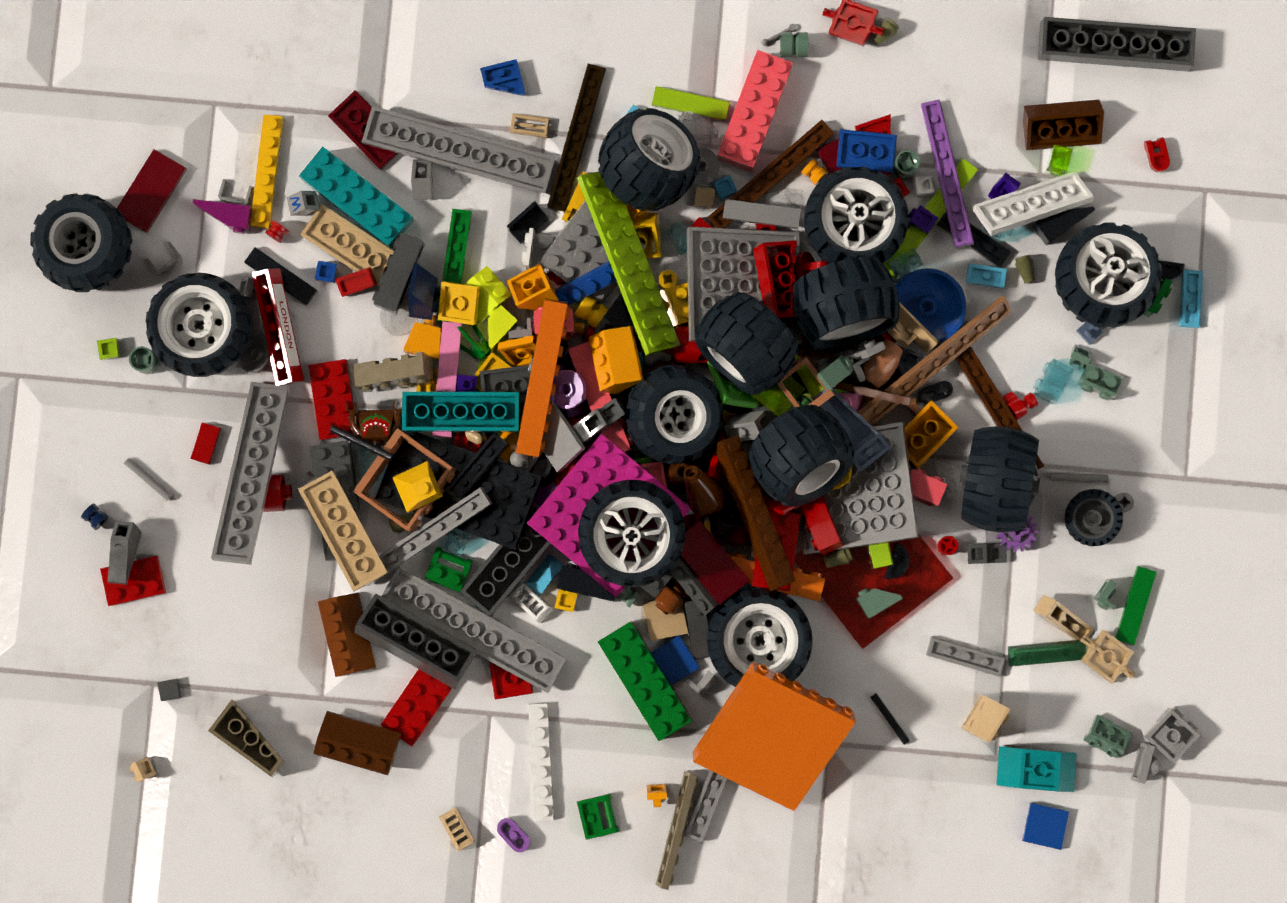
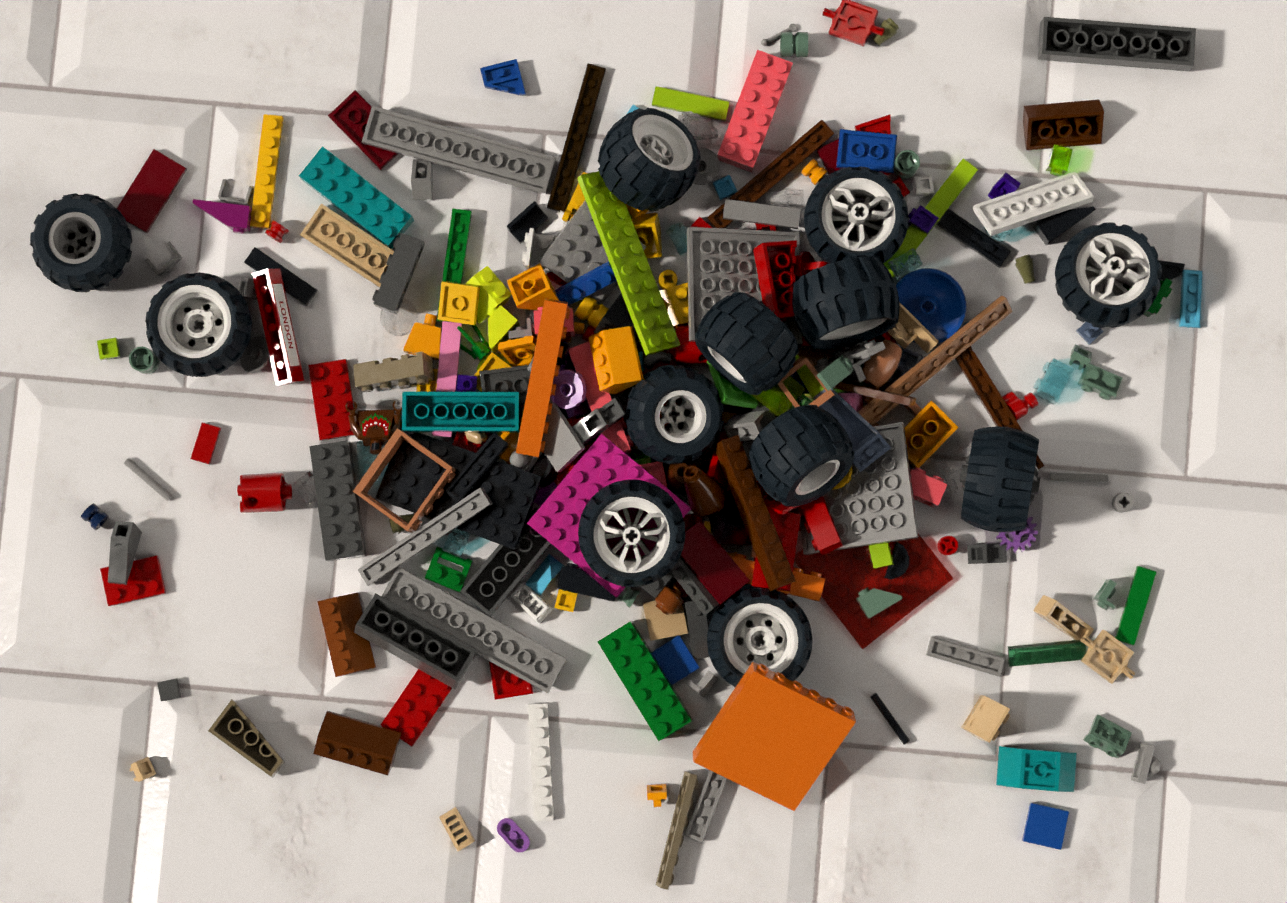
light grey plate [211,382,290,565] -> none
light grey brick [287,191,320,216] -> none
tan plate [298,471,388,592] -> none
blue plate [315,261,338,283] -> none
black bar [330,425,395,462] -> none
red tile [335,267,377,297] -> none
yellow slope [393,461,443,513] -> none
dark blue slope [408,264,441,320] -> none
tan tile [510,113,550,138] -> none
green plate [577,793,620,840] -> none
tan tile [694,186,715,209] -> none
olive cone [823,548,853,568] -> none
black beam [917,381,953,405] -> none
medium lavender tile [921,99,974,248] -> none
medium azure plate [965,263,1007,289] -> none
wheel [1064,489,1123,547] -> none
red plate [1144,137,1170,172] -> none
light grey plate [1144,708,1200,764] -> none

